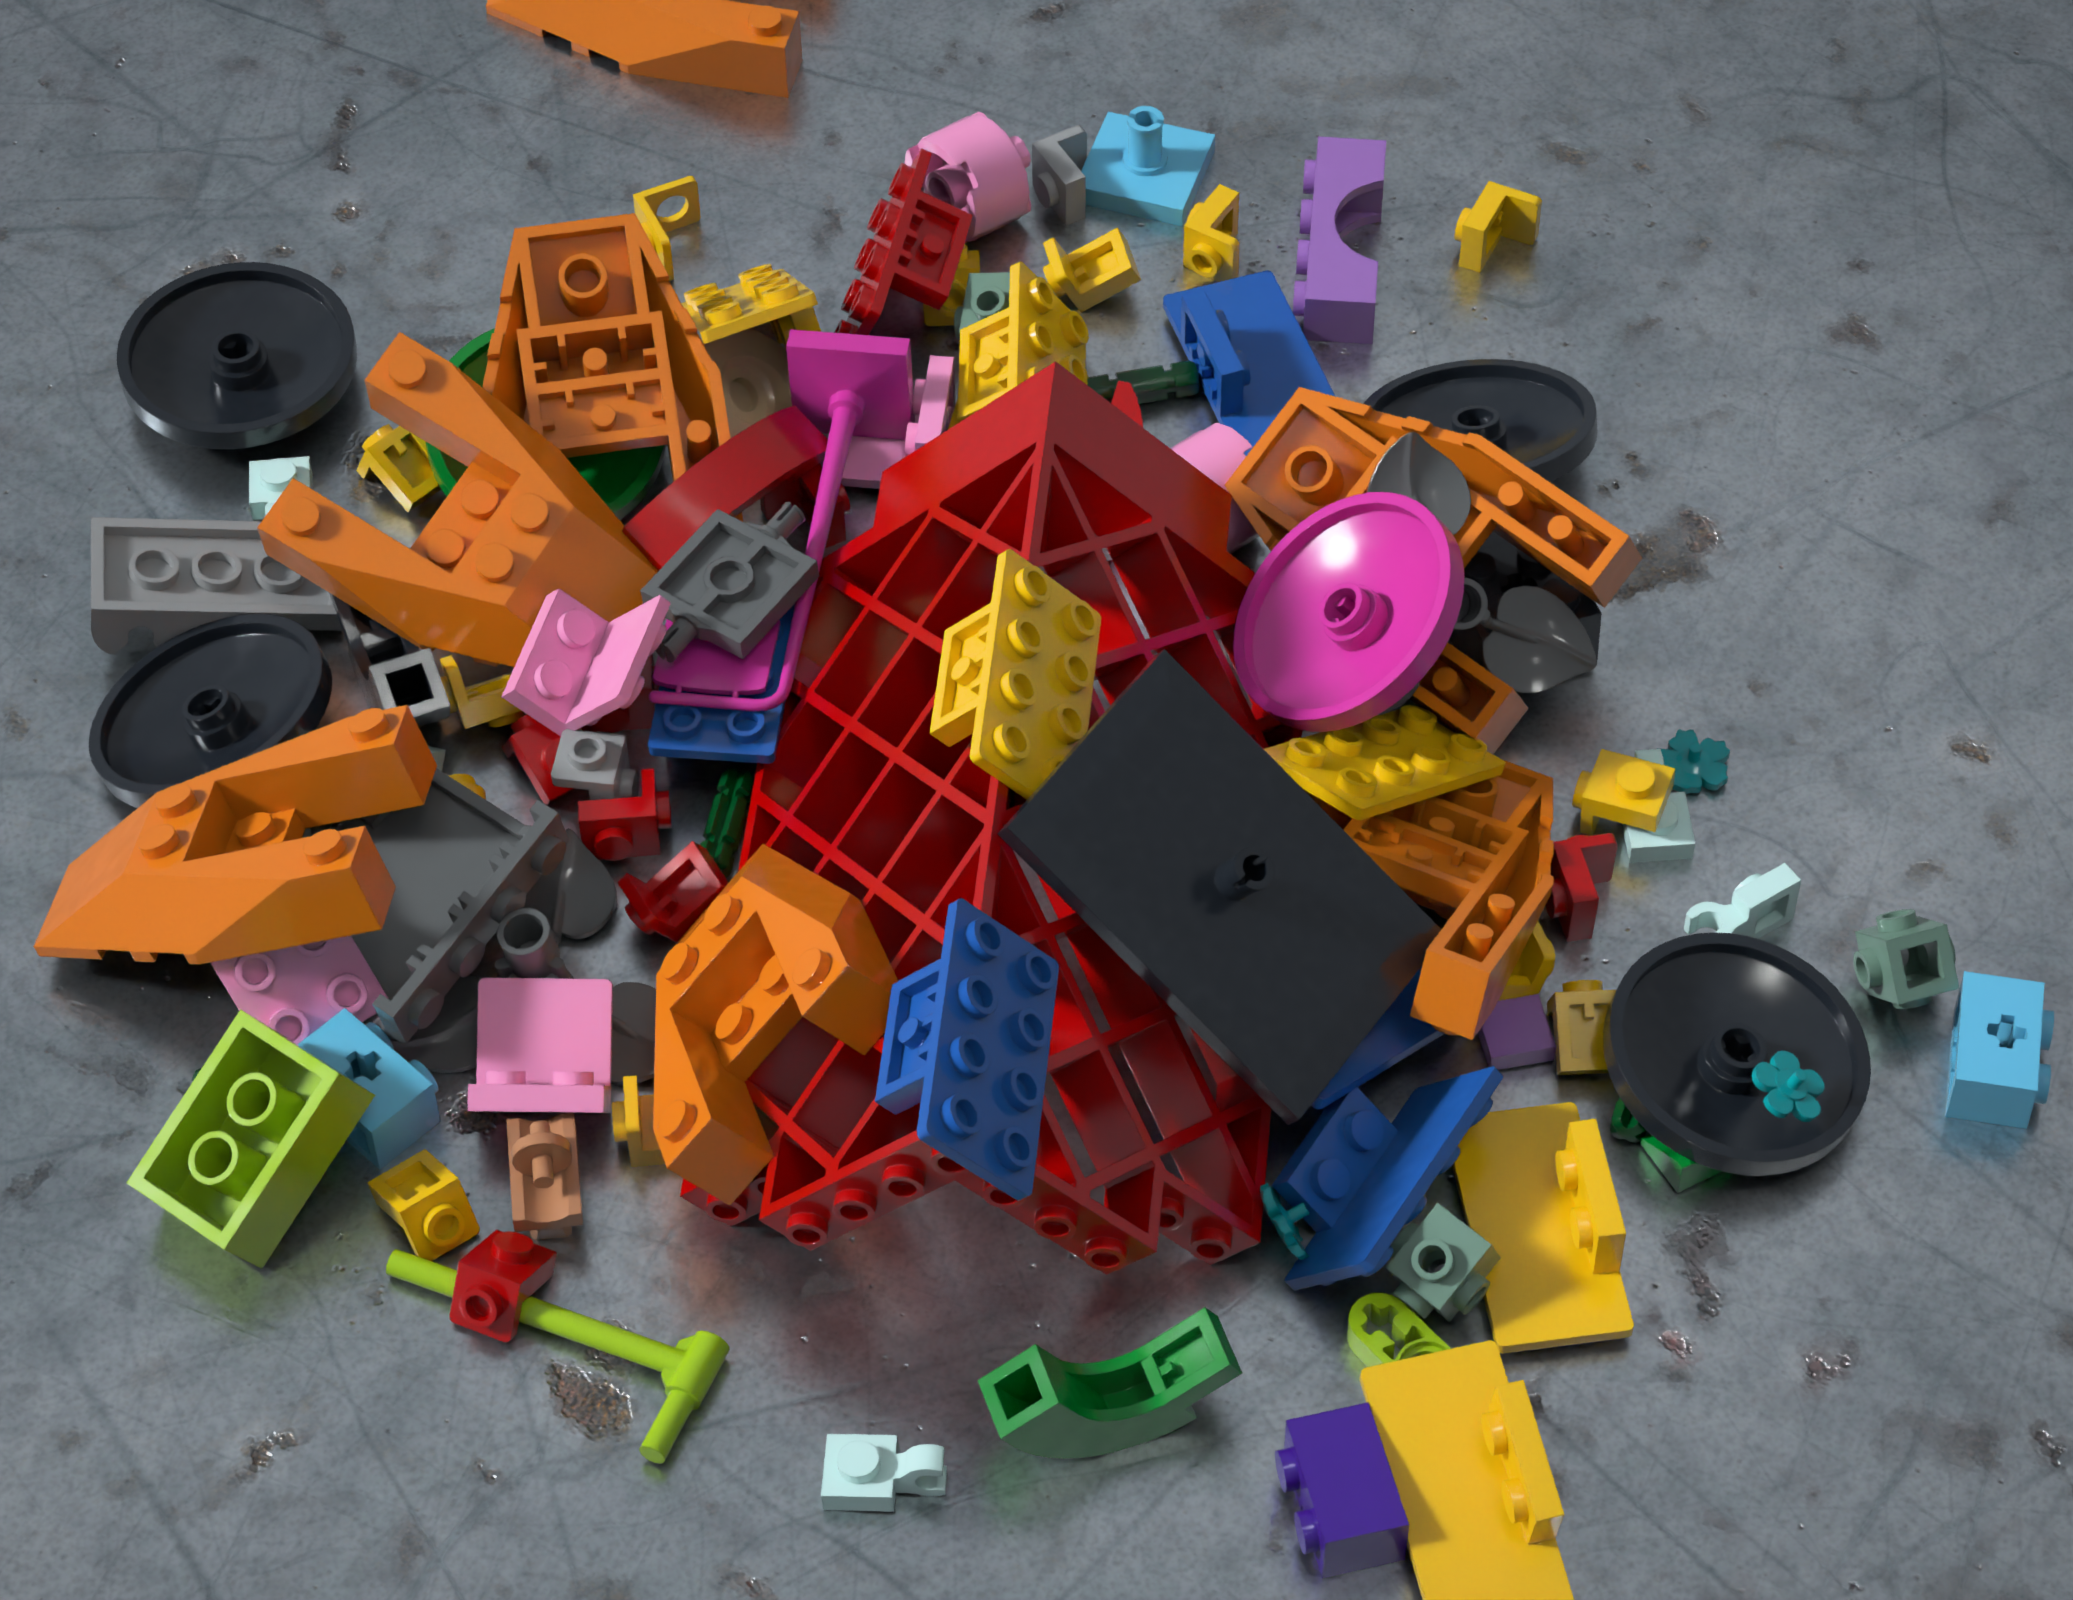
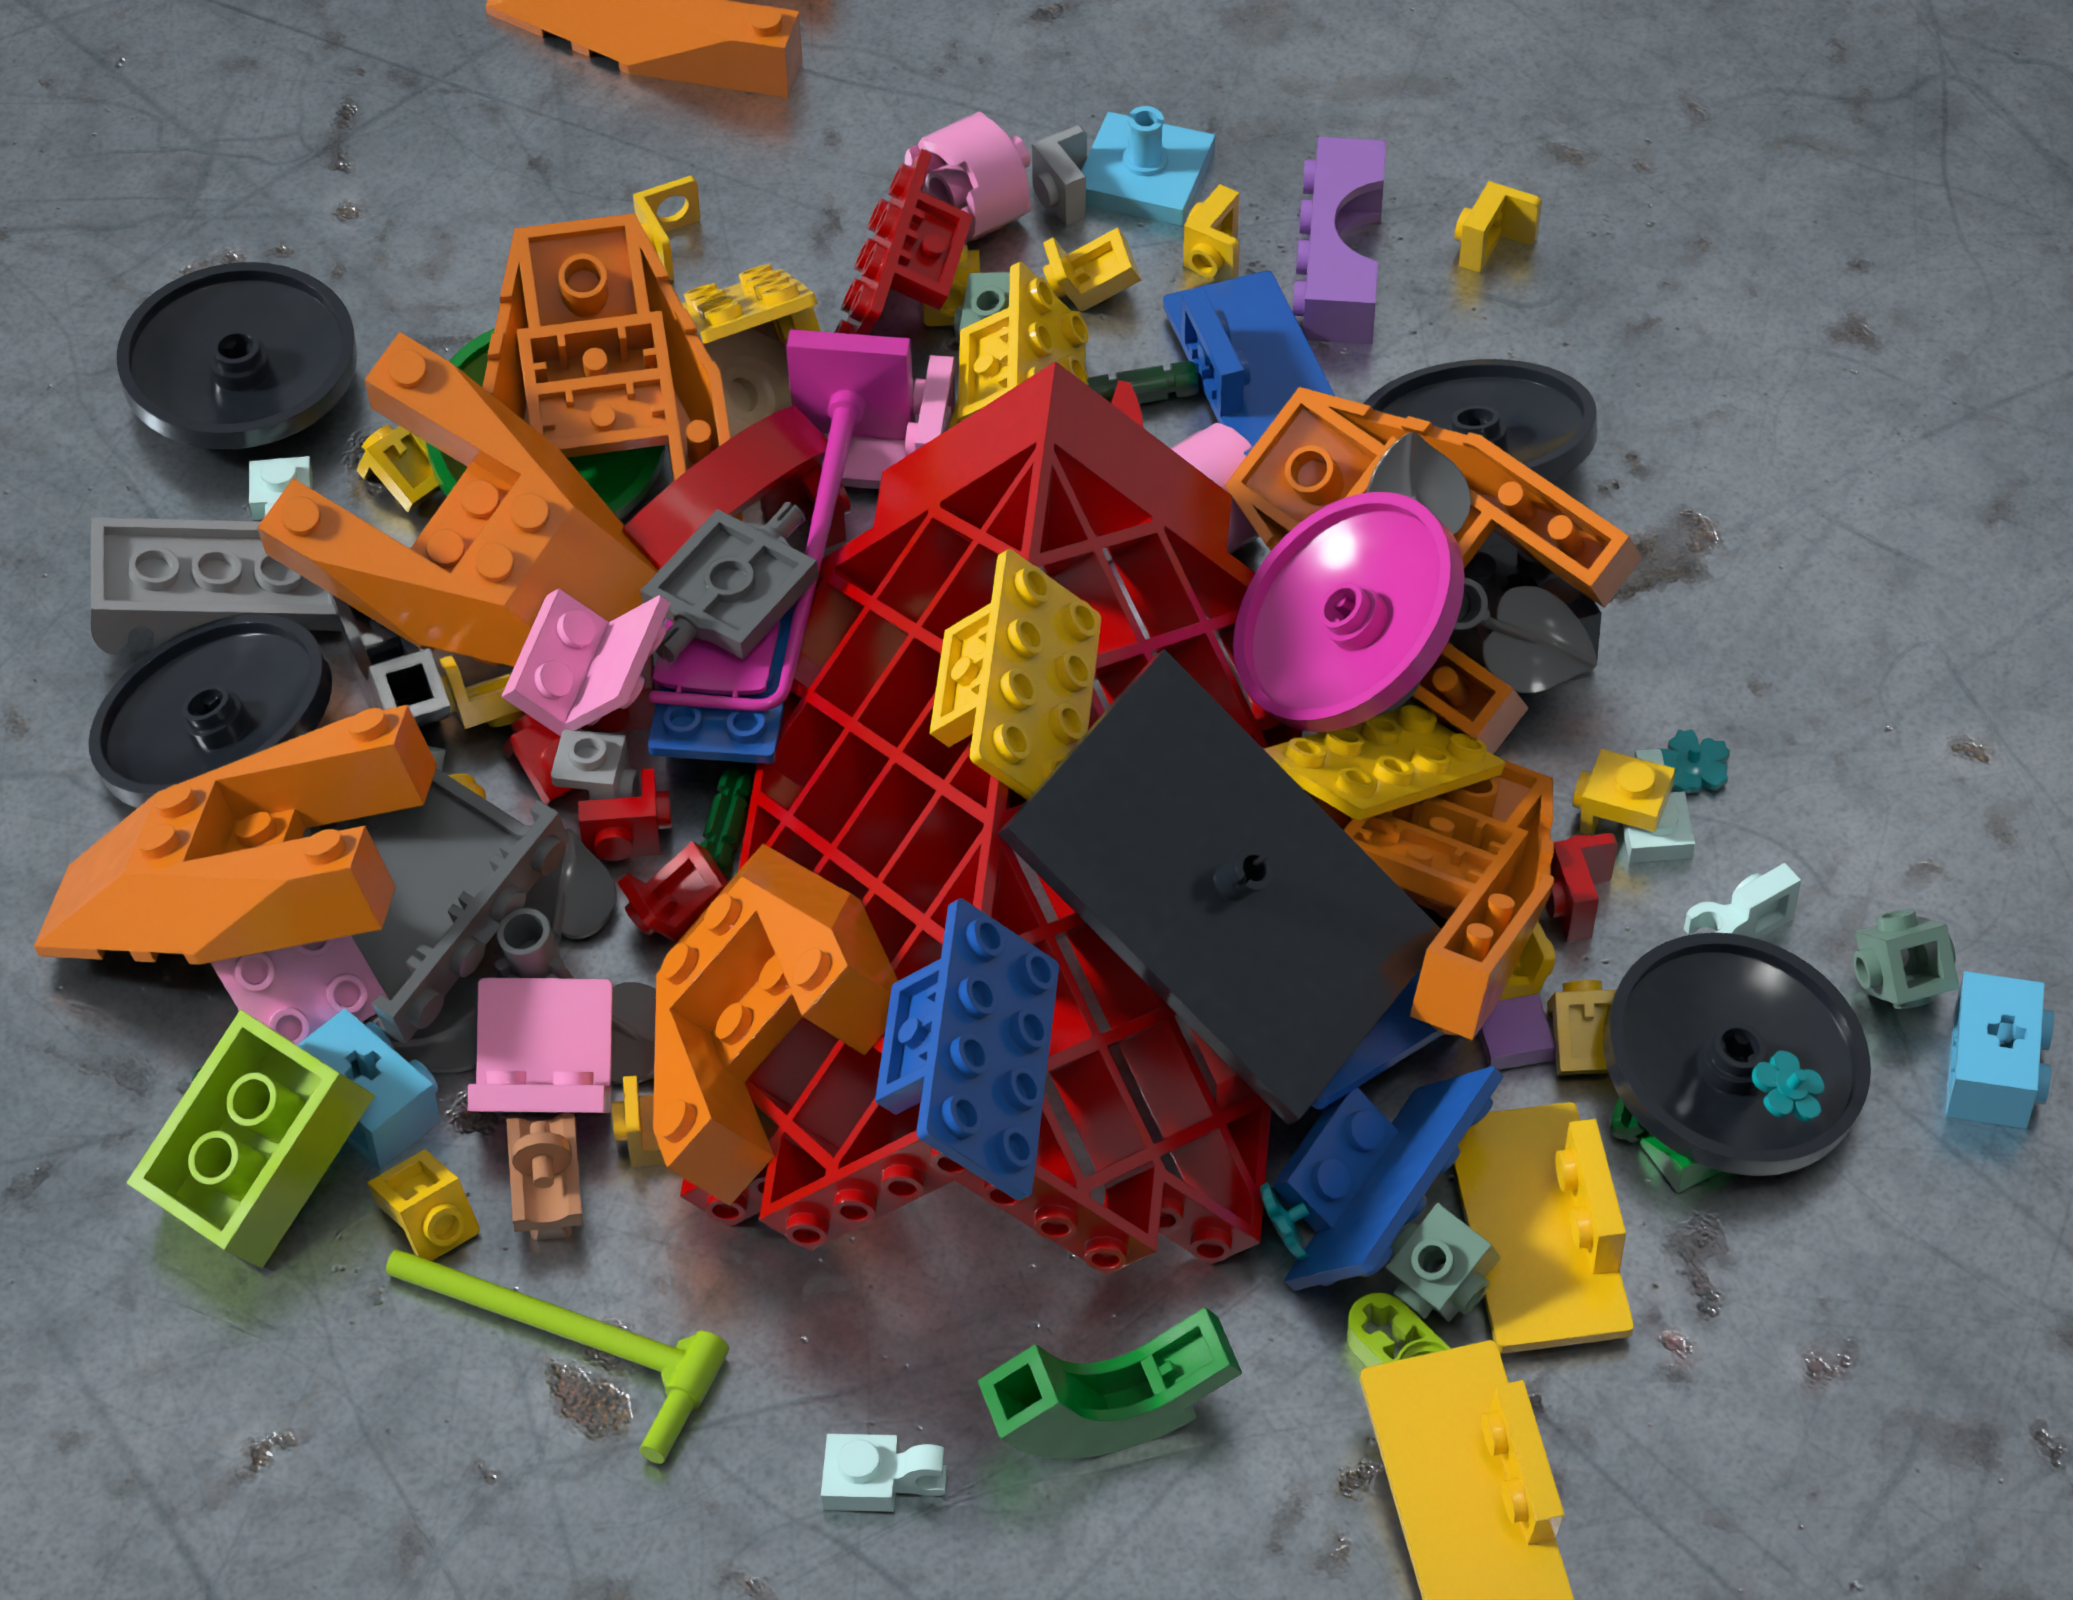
red bracket [449,1229,557,1342] -> none
dark purple piece [1275,1402,1409,1579] -> none

